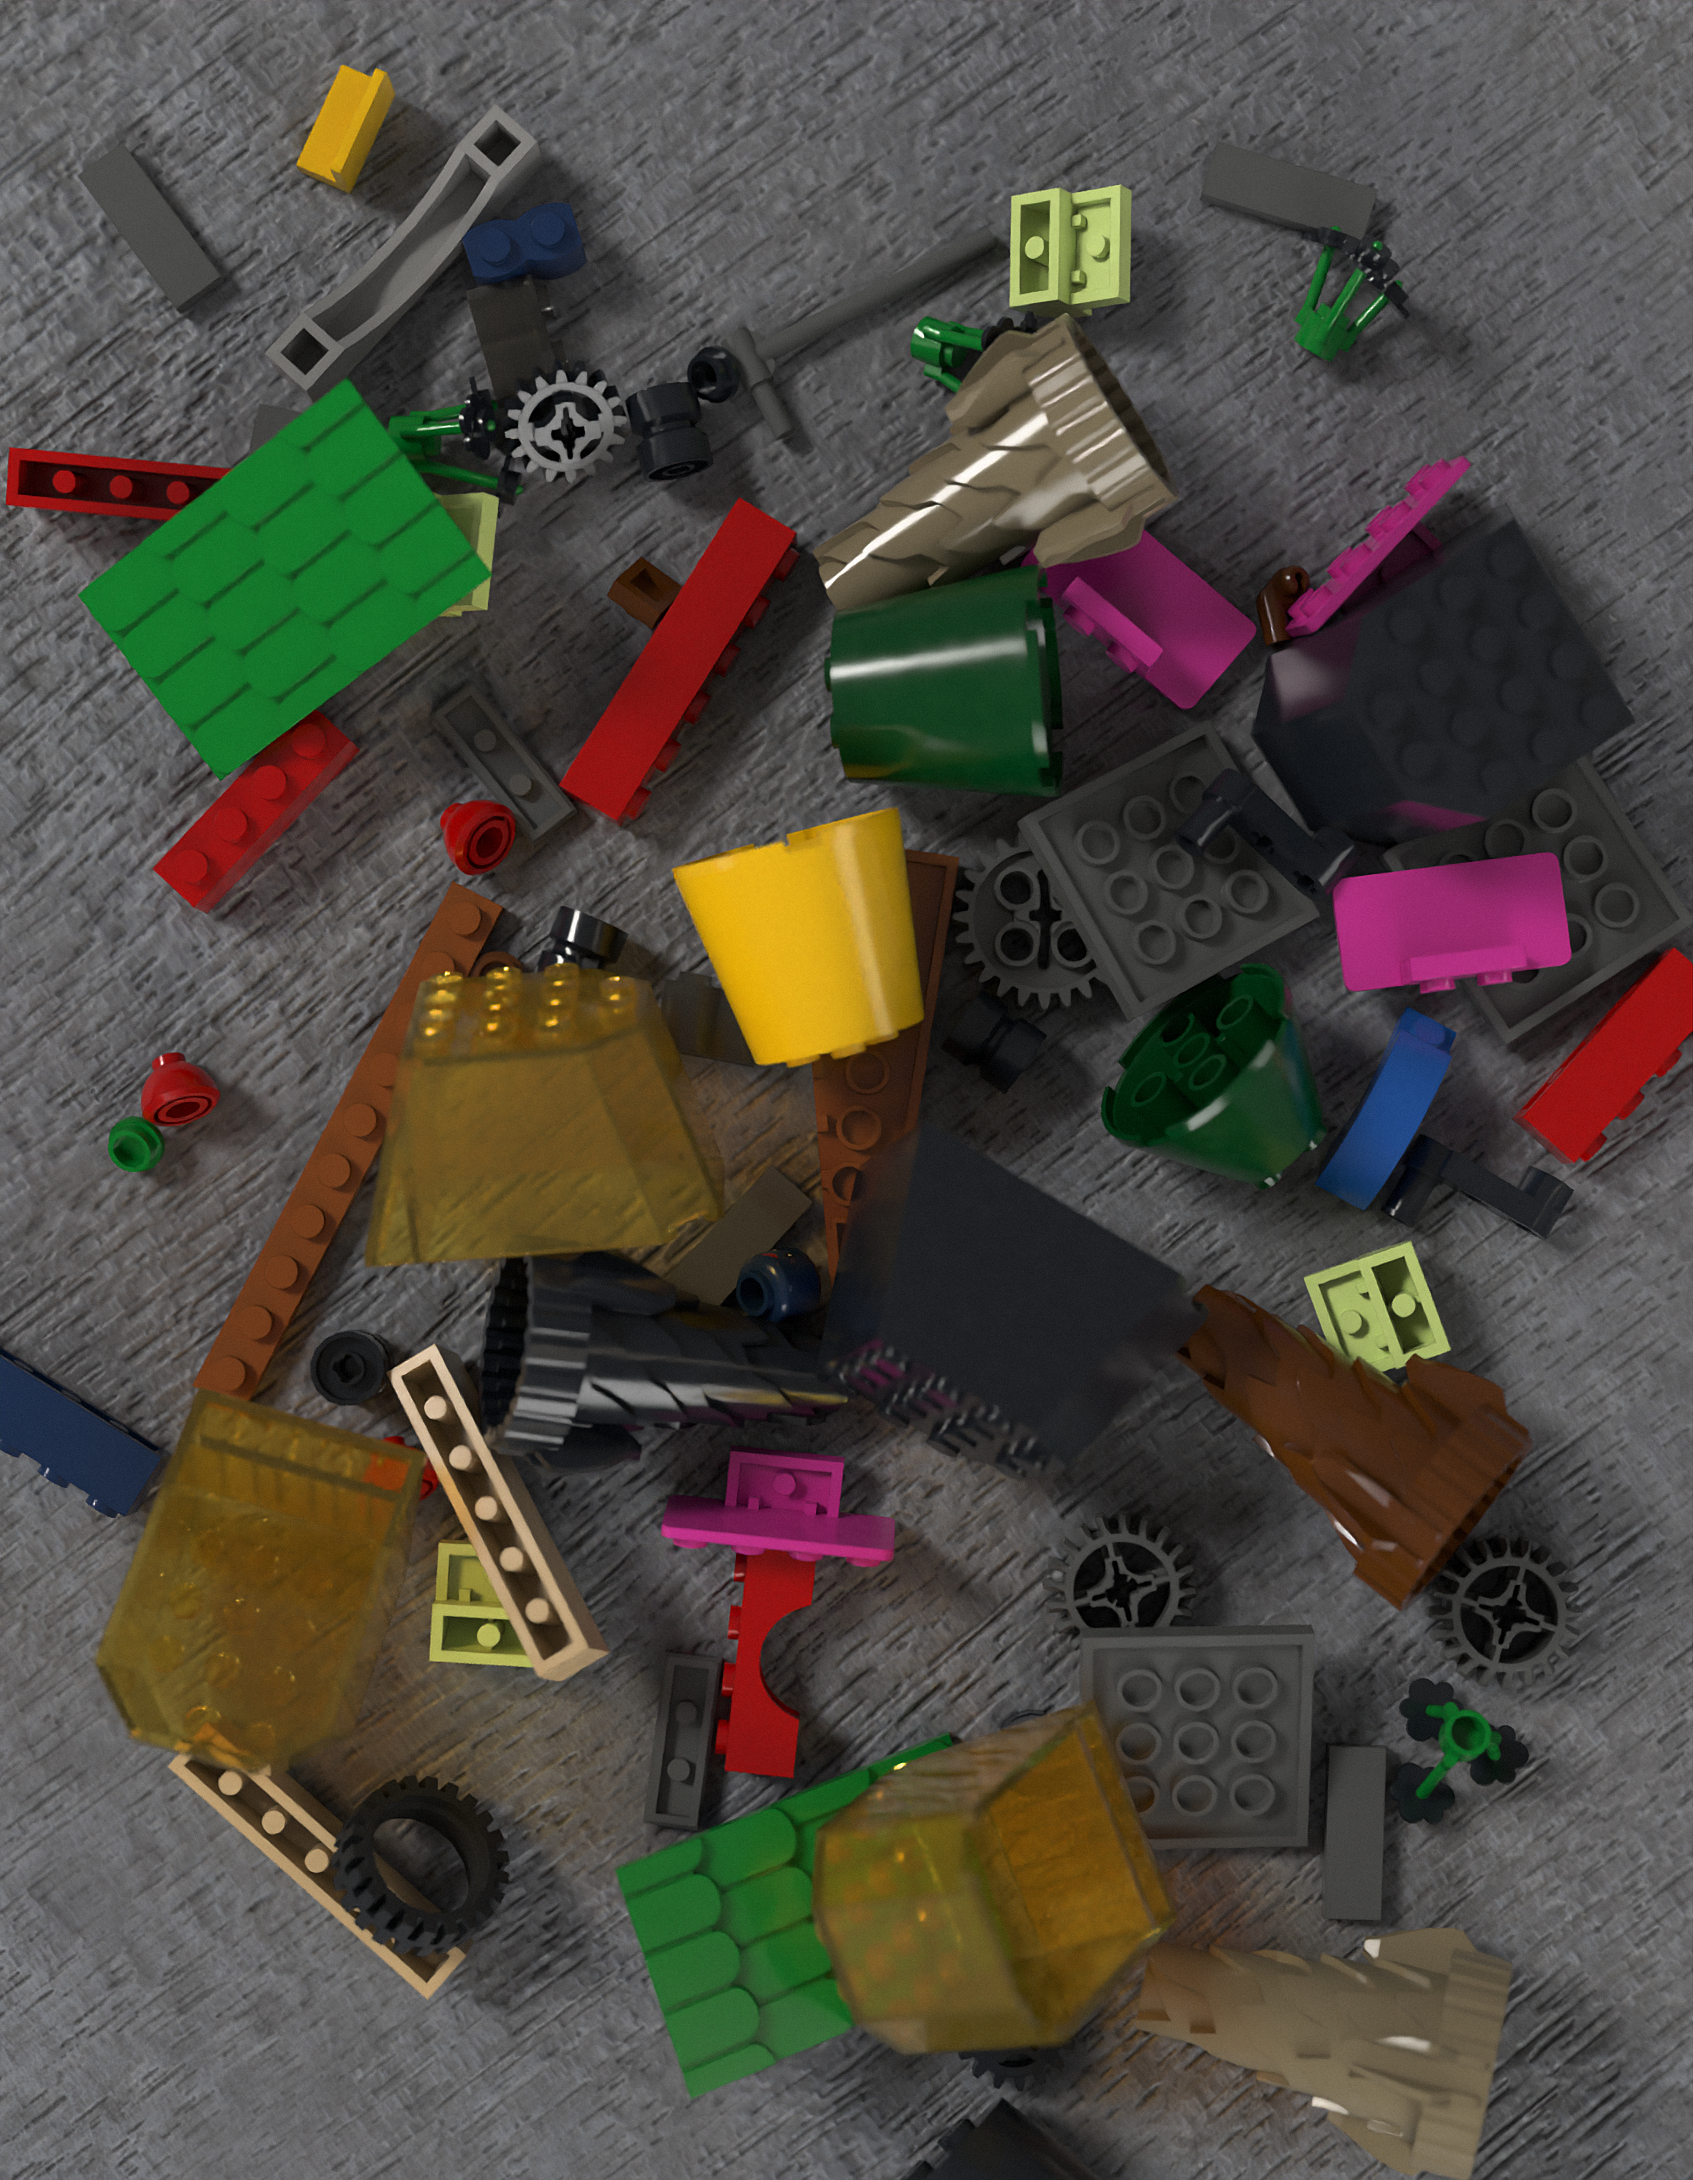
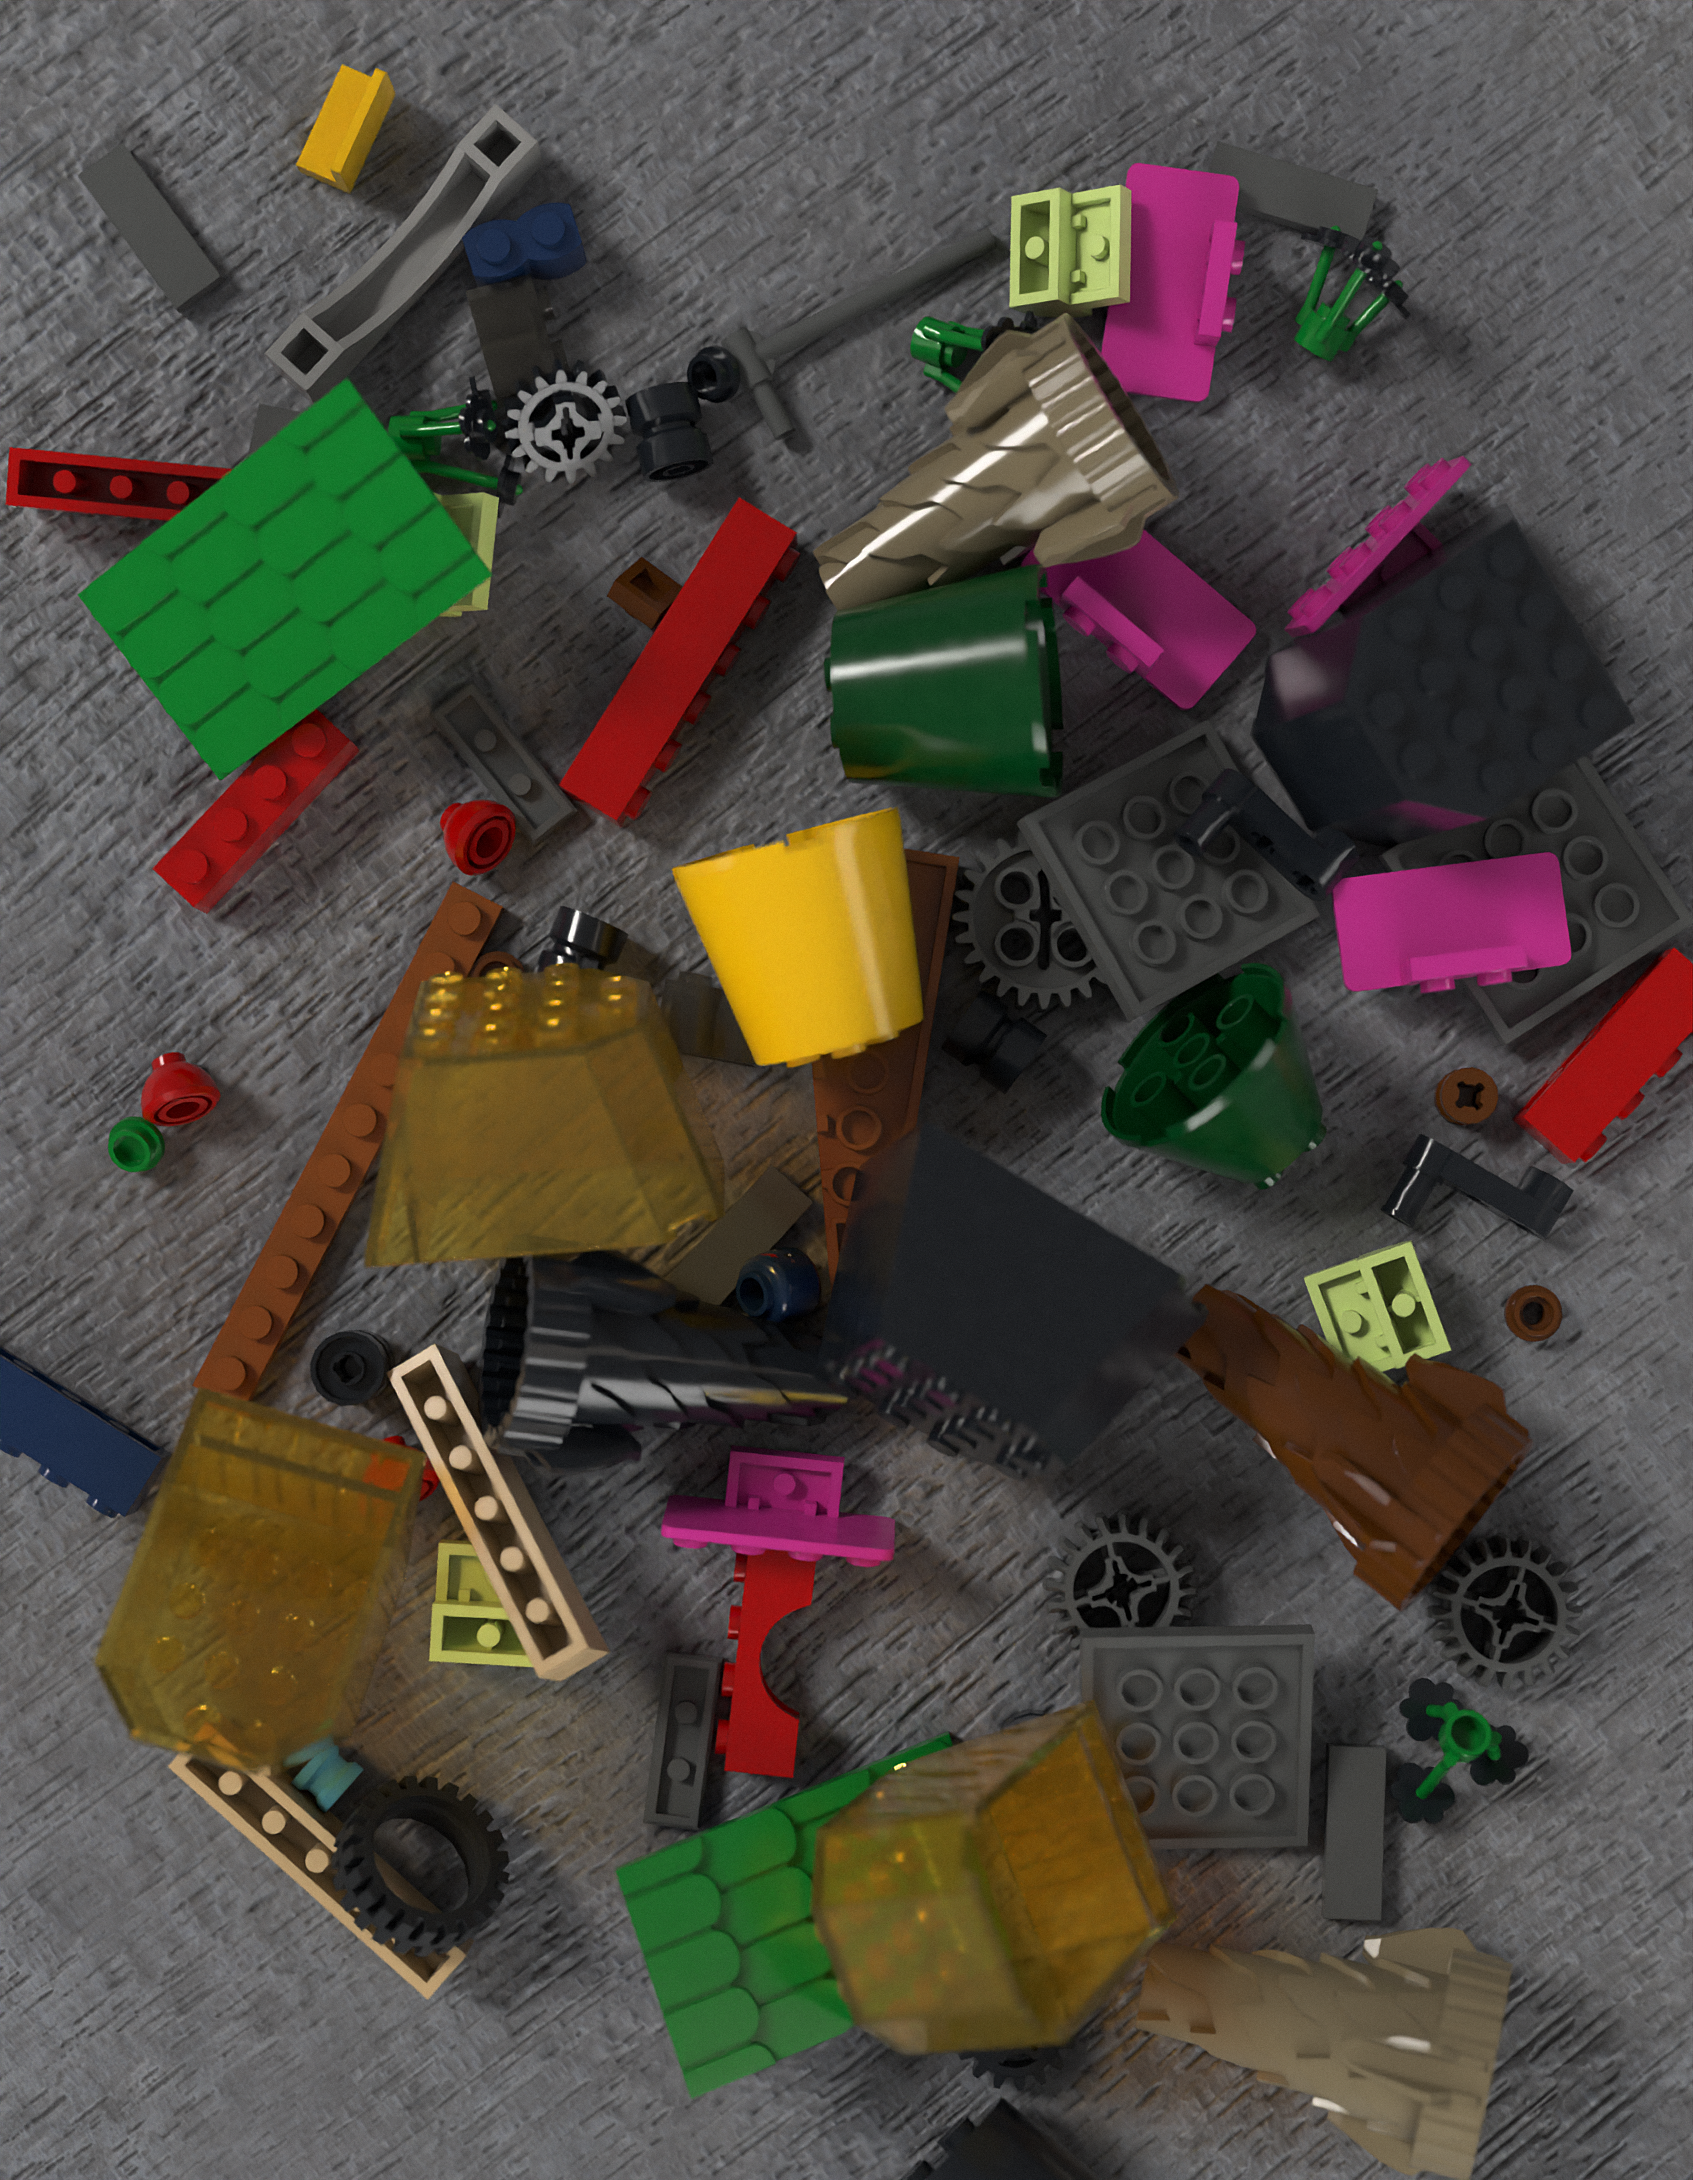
reddish brown arm [1256,565,1310,649] -> none
blue arch [1314,1006,1457,1211] -> none
none -> medium azure wheel [291,1739,364,1813]
none -> dark pink bracket [1101,163,1245,403]
none -> reddish brown wheel [1434,1067,1498,1125]
none -> reddish brown plate [1504,1285,1562,1342]

